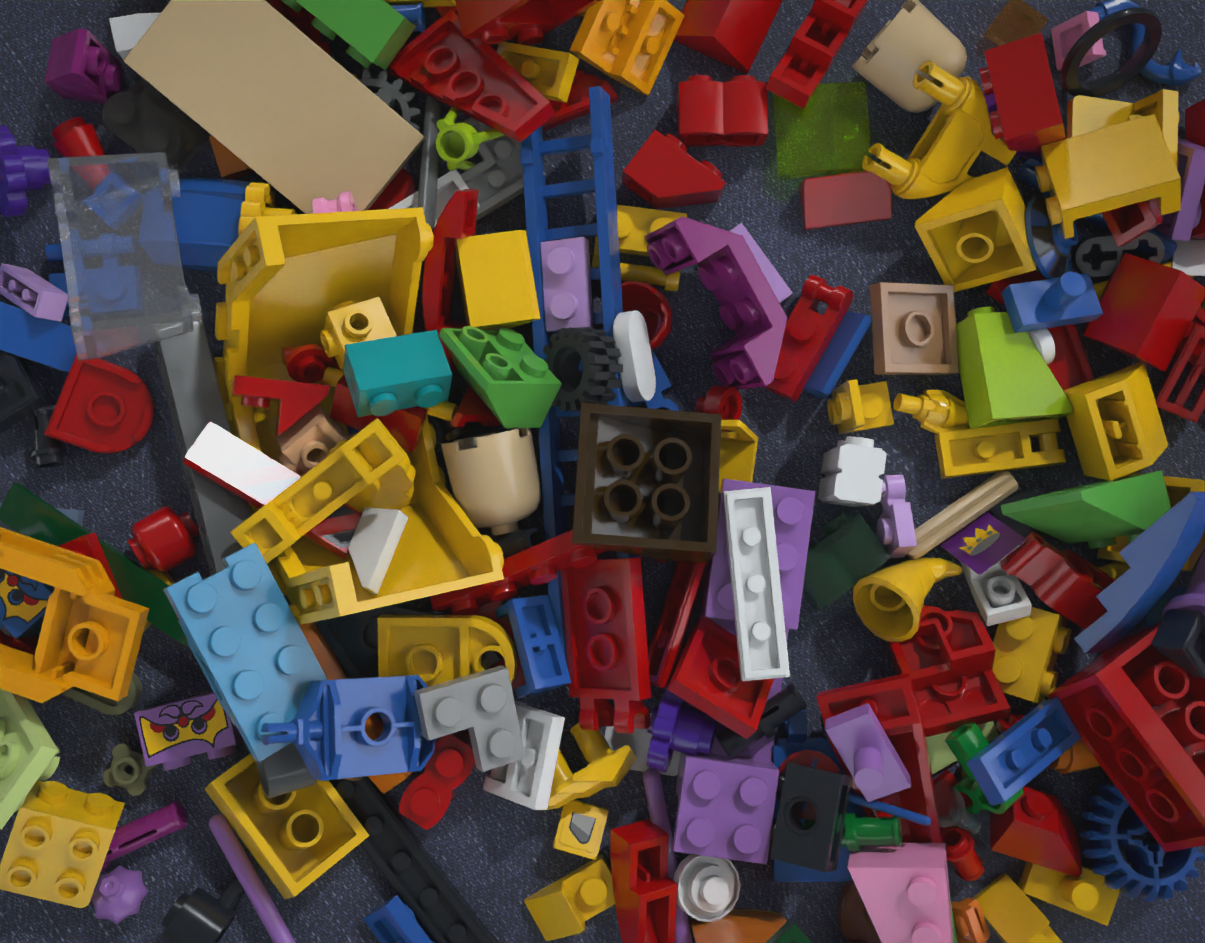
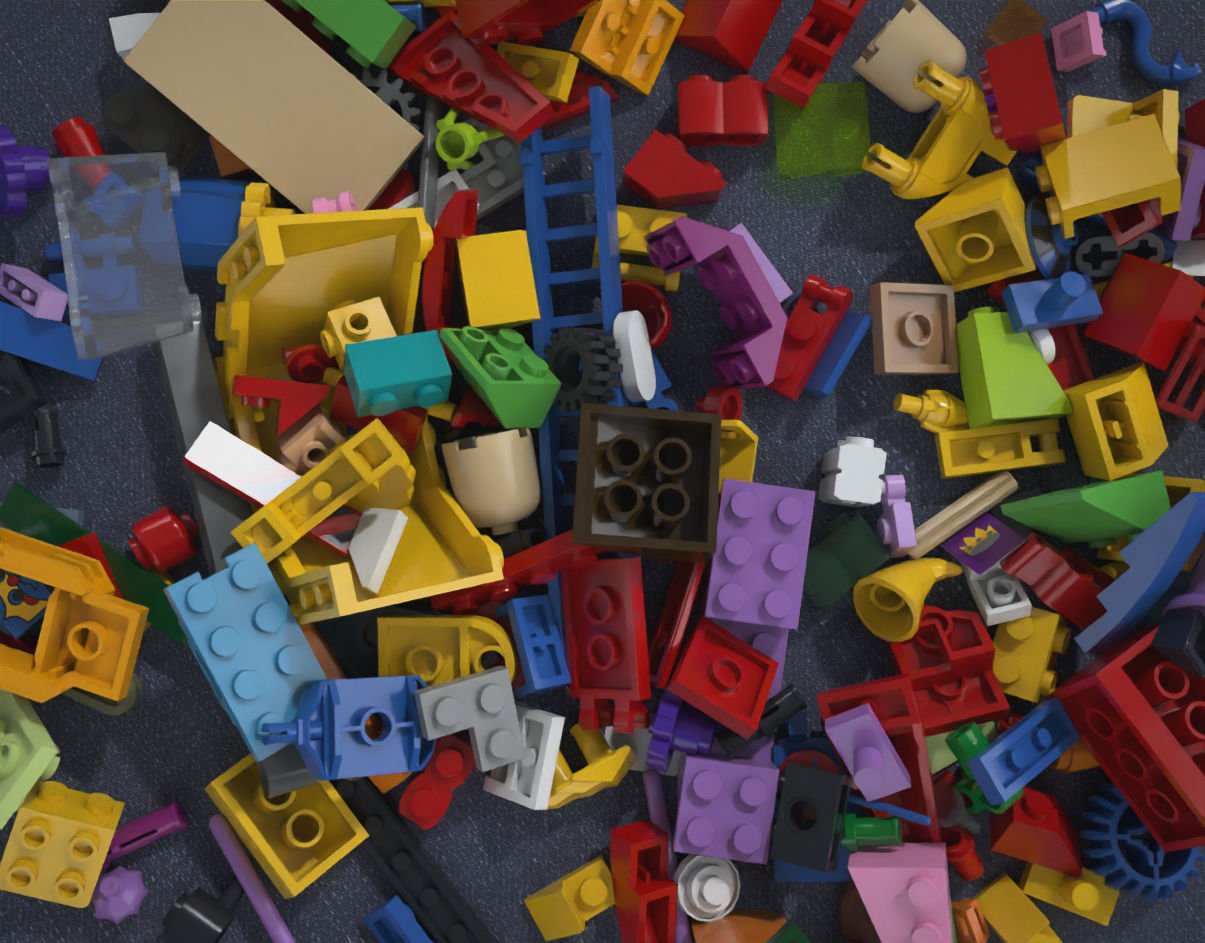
magenta slope [44,28,123,106] -> none
red tile [44,351,154,454] -> none
olive plate [103,743,156,796] -> none
brick [134,692,244,771] -> none
lavender plate [541,237,594,333] -> none
yellow slope [553,800,609,860] -> none
white tile [722,487,790,681] -> none
red slope [798,171,892,230] -> none
yellow bracket [827,379,894,434] -> none
black piece [1061,7,1162,98] -> none

